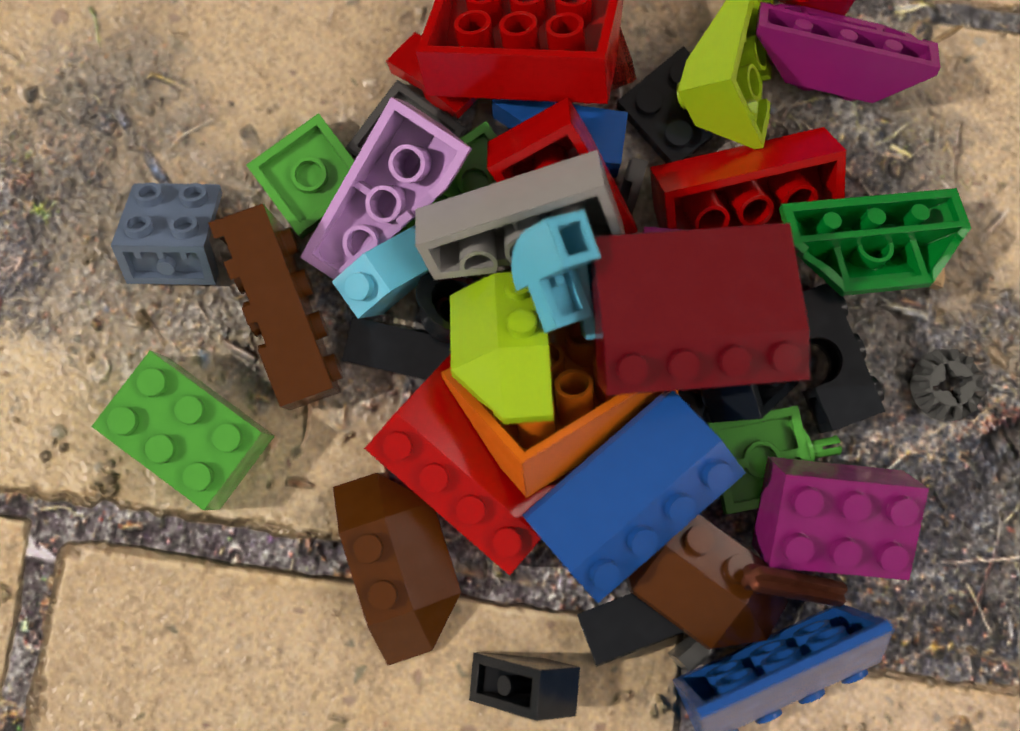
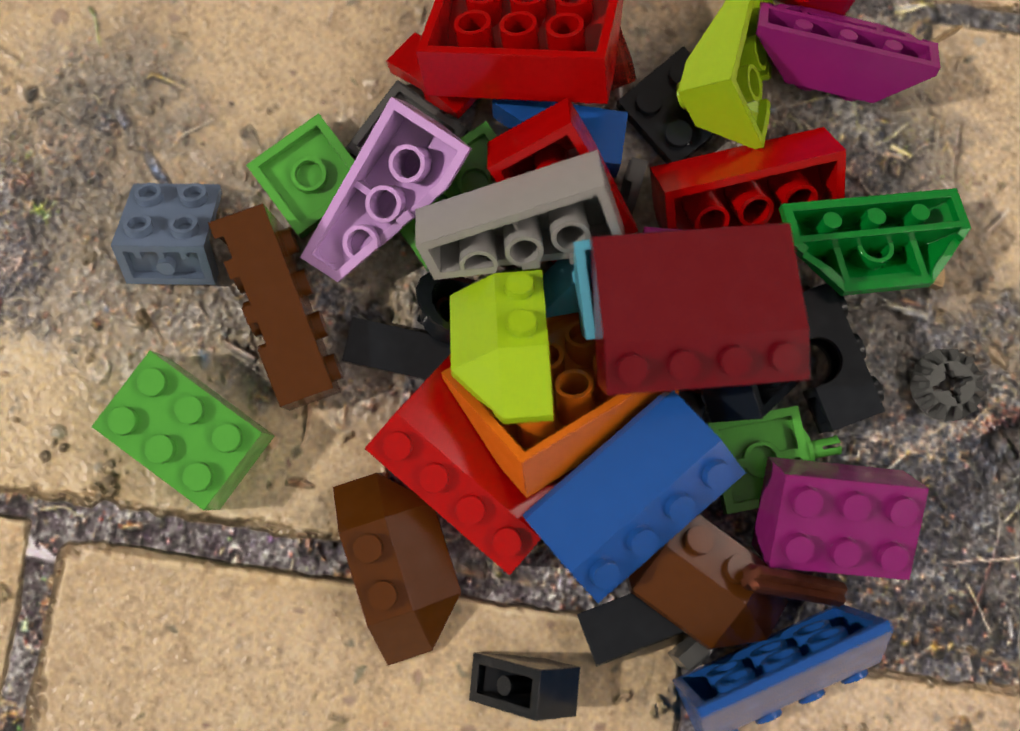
medium azure slope [332,225,429,319] -> none
medium azure brick [512,209,601,333] -> none

